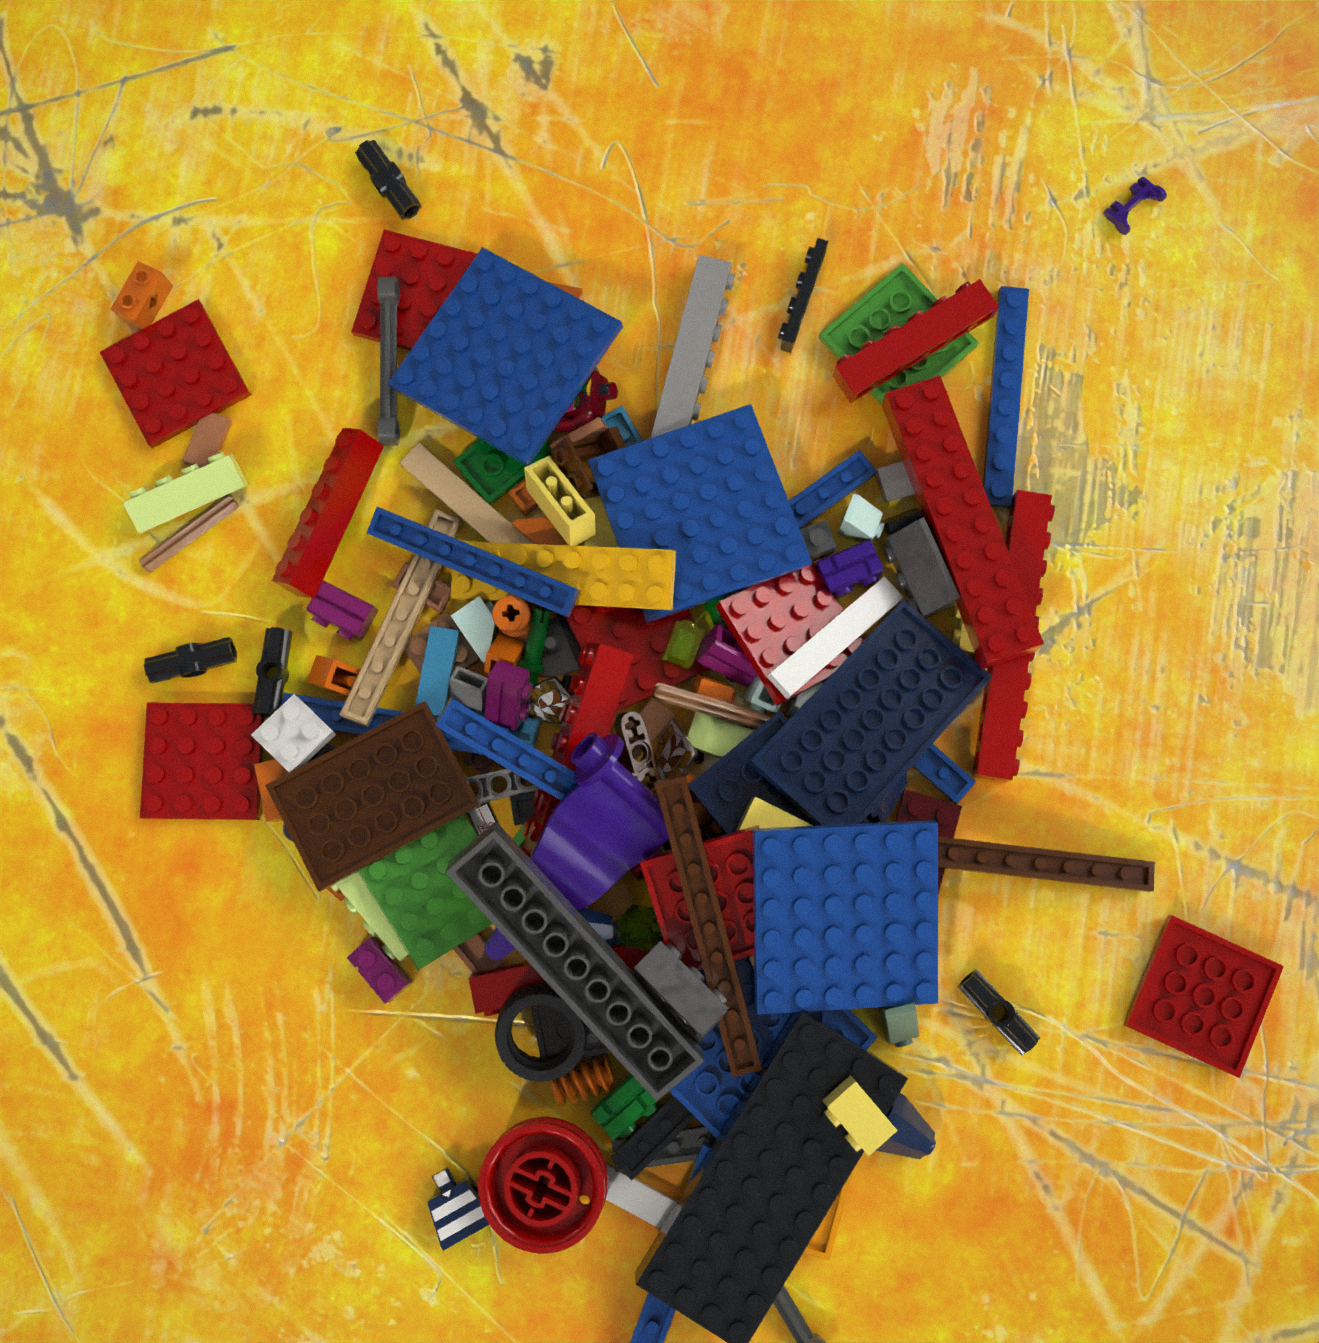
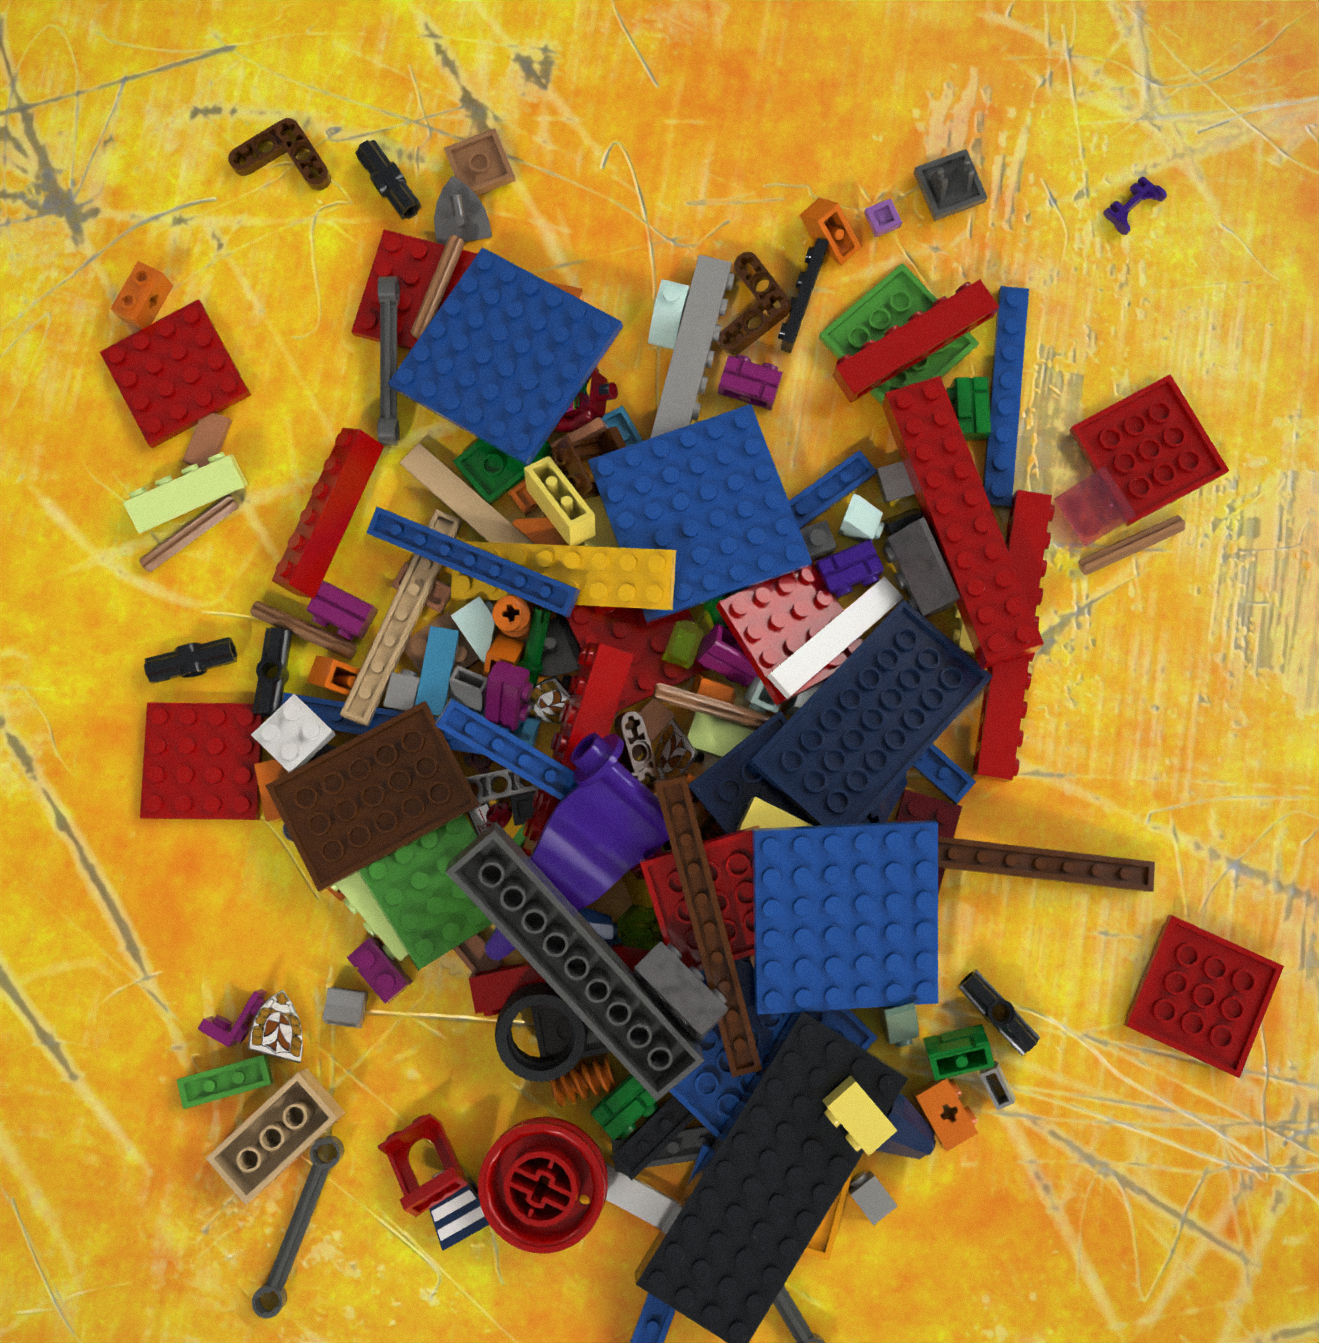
none -> bright green plate [177,1054,274,1109]
none -> magenta bracket [198,989,267,1047]
none -> tan brick [206,1068,346,1205]
none -> reddish brown beam [228,118,331,191]
none -> shield [247,990,303,1063]
none -> medium nougat axle [250,601,357,659]
none -> dark grey piece [252,1135,344,1318]
none -> light grey piece [322,987,368,1029]
none -> red panel [378,1113,469,1217]
none -> light grey brick [383,669,420,712]
none -> medium nougat axle [411,235,464,339]
none -> flat silver shield [434,175,492,245]
none -> medium nougat plate [444,128,516,196]
none -> dark red plate [486,800,512,828]
none -> light aqua slope [648,279,689,350]
none -> reddish brown beam [718,252,791,355]
none -> magenta brick [718,354,783,410]
none -> orange slope [799,197,861,265]
none -> light grey brick [848,1170,897,1225]
none -> medium lavender plate [864,199,902,238]
none -> orange brick [911,1078,978,1151]
none -> dark grey plate [913,149,988,221]
none -> green brick [923,1024,995,1081]
none -> green brick [946,377,991,441]
none -> light grey piece [979,1061,1016,1110]
none -> clear pink plate [1054,466,1137,547]
none -> red plate [1069,374,1229,527]
none -> medium nougat axle [1078,515,1185,575]

